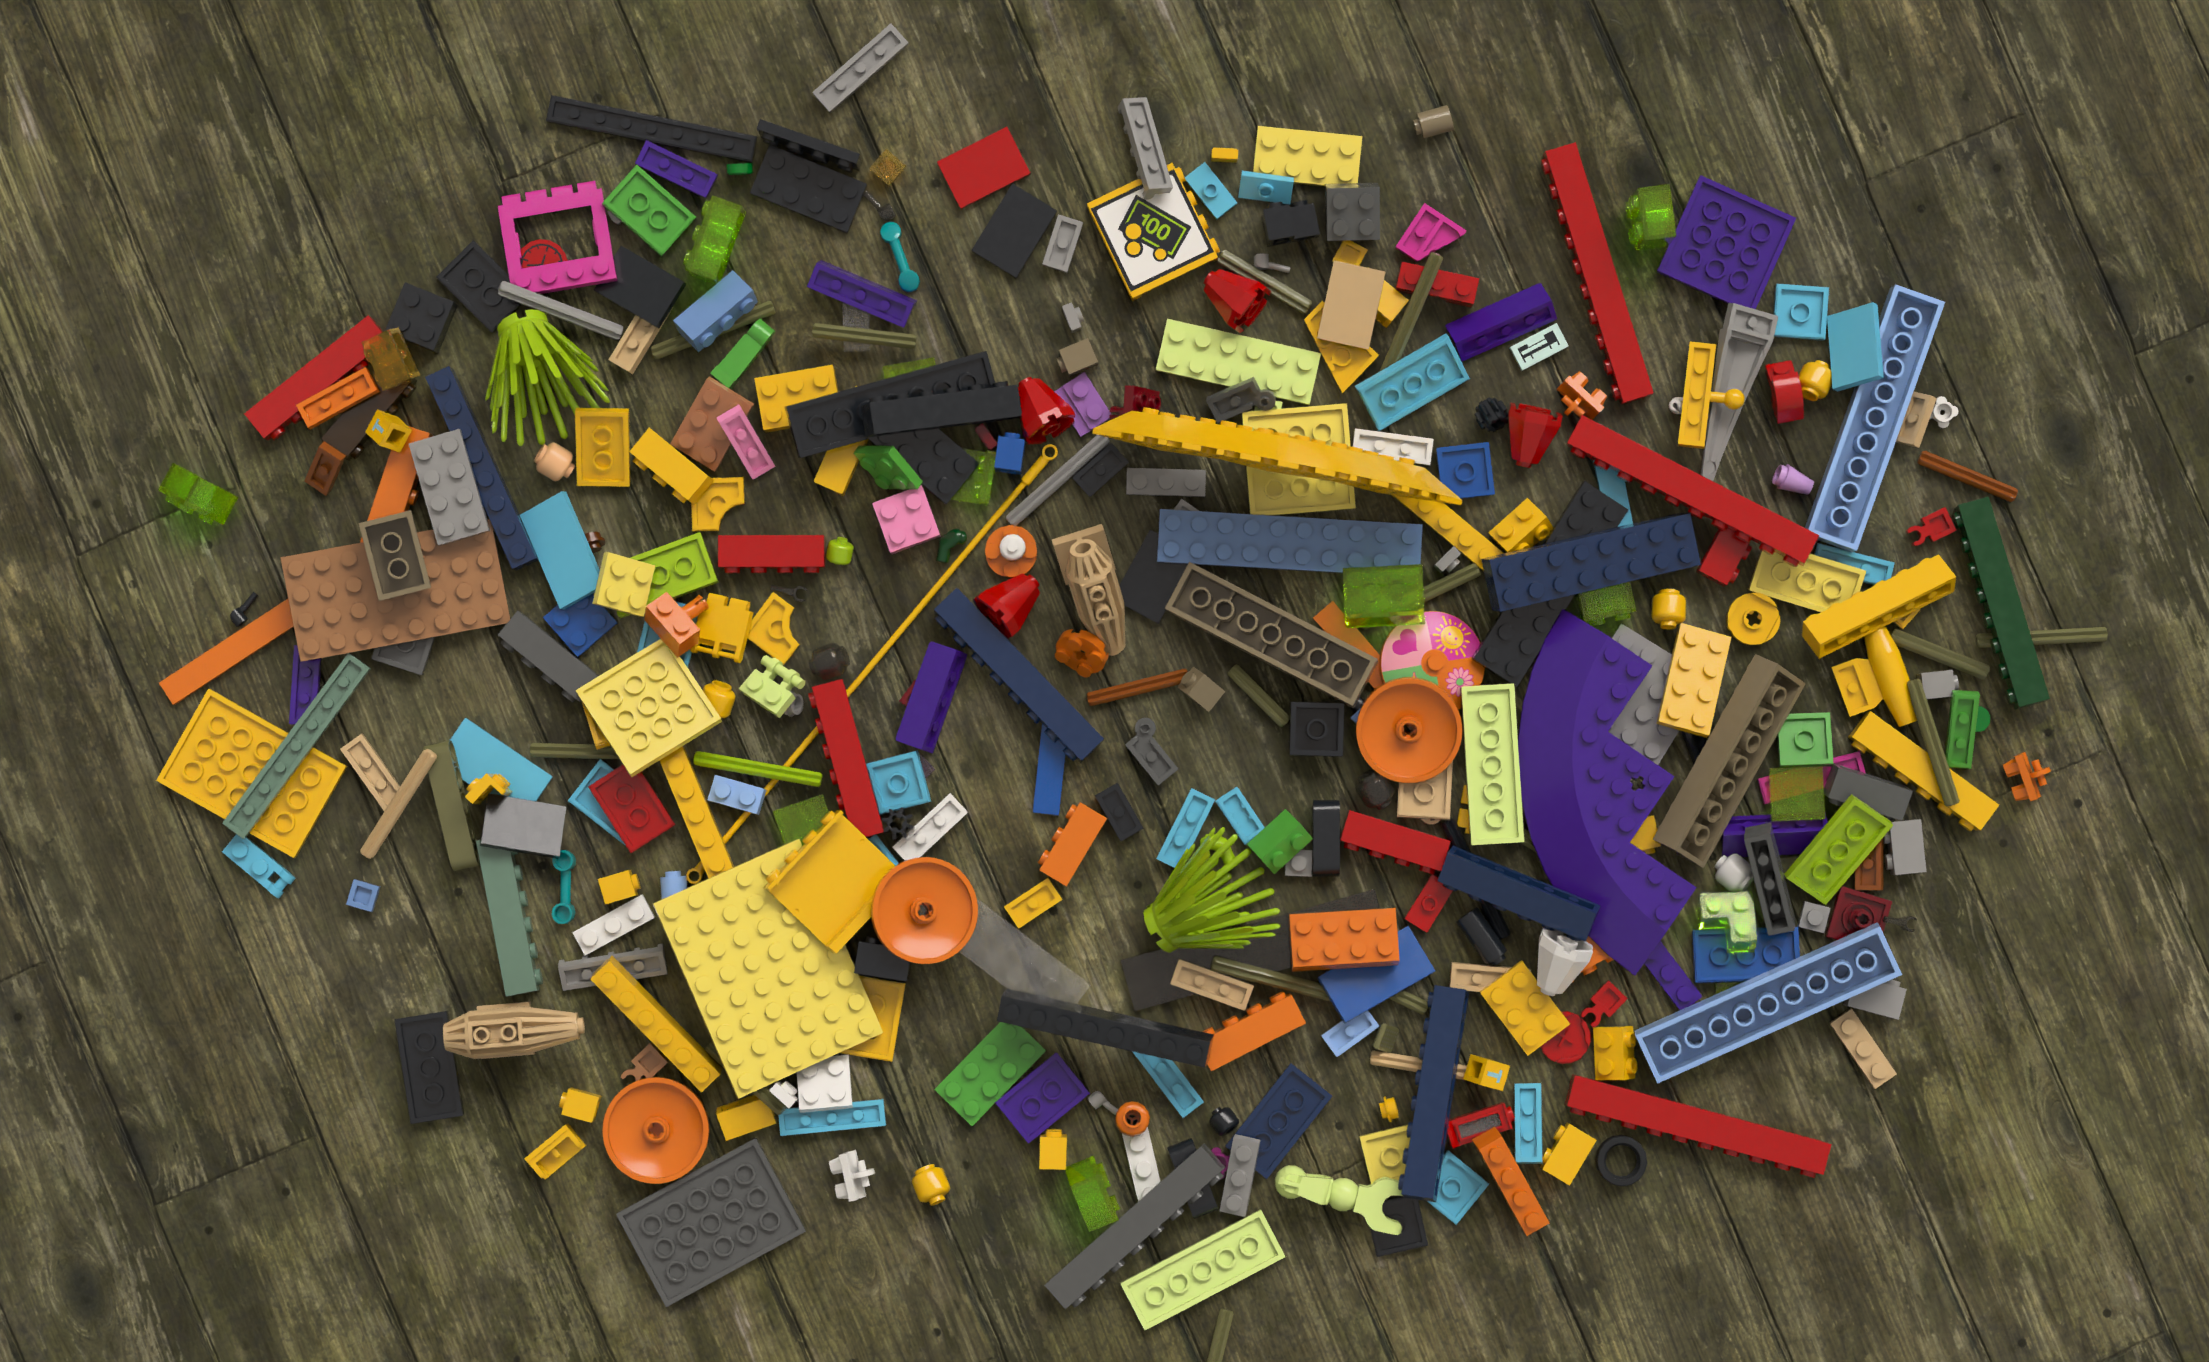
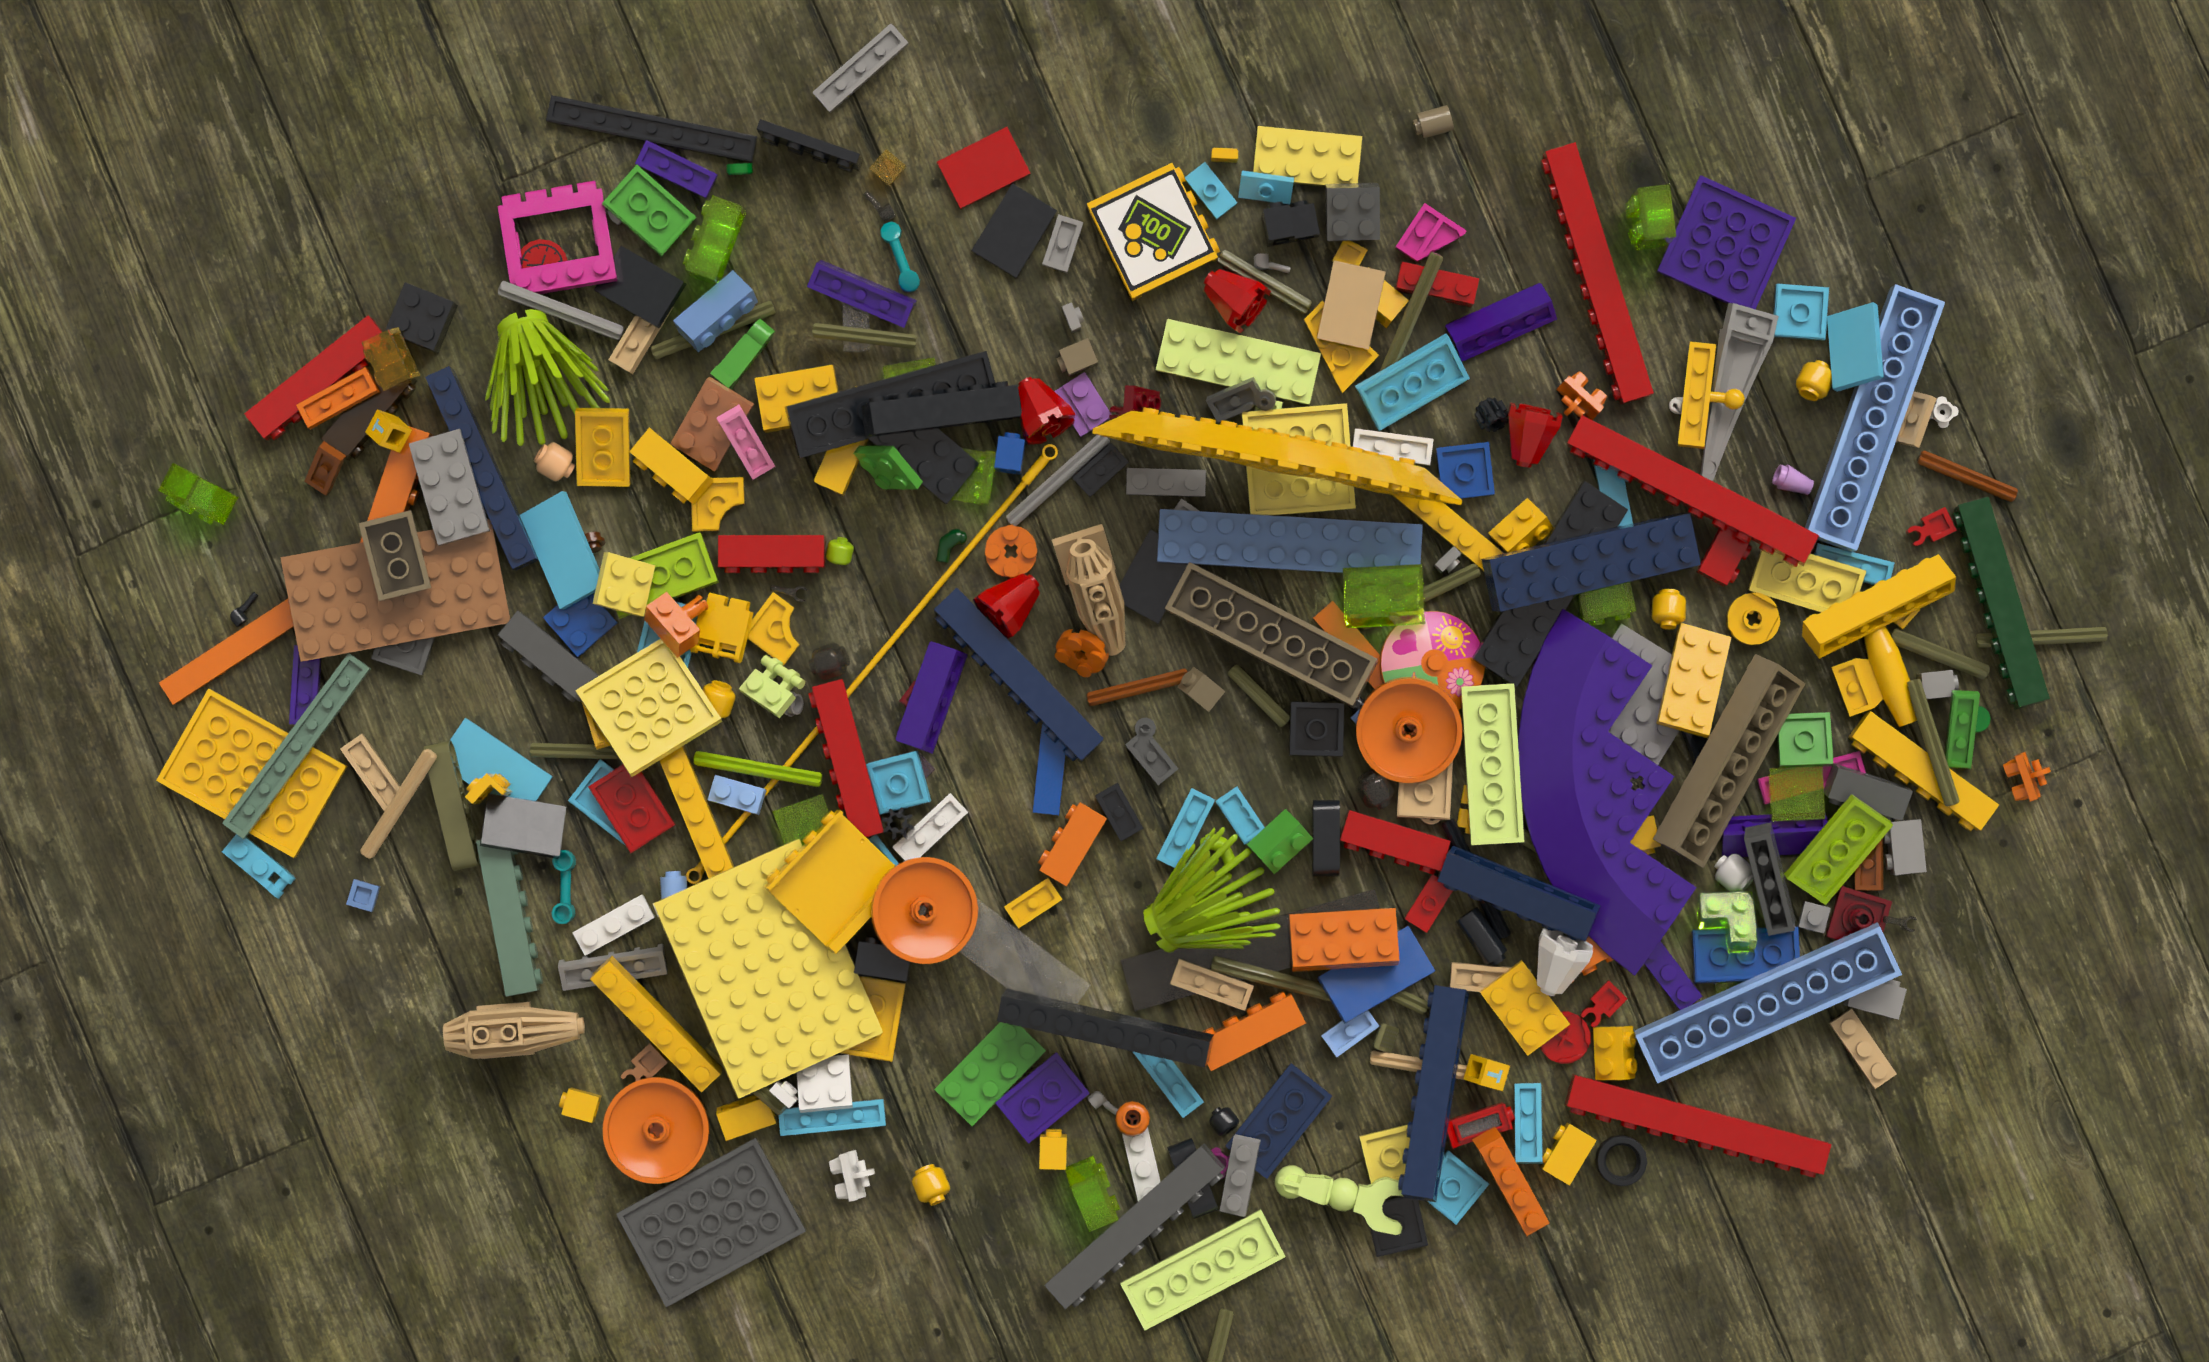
black plate [394,1011,464,1124] -> none
black tile [436,240,522,333] -> none
yellow hinge [524,1123,587,1179] -> none
yellow brick [598,870,641,904] -> none
black plate [750,145,867,234] -> none
bright pink brick [872,485,941,554] -> none
dark red tile [975,423,998,452] -> none
white piece [999,534,1026,561] -> none
light grey hinge [1118,97,1173,200] -> none
light grey plate [1285,850,1313,877] -> none
yellow plate [1379,1096,1399,1122] -> none
light aqua tile [1510,323,1569,371] -> none
red brick [1765,360,1804,424] -> none

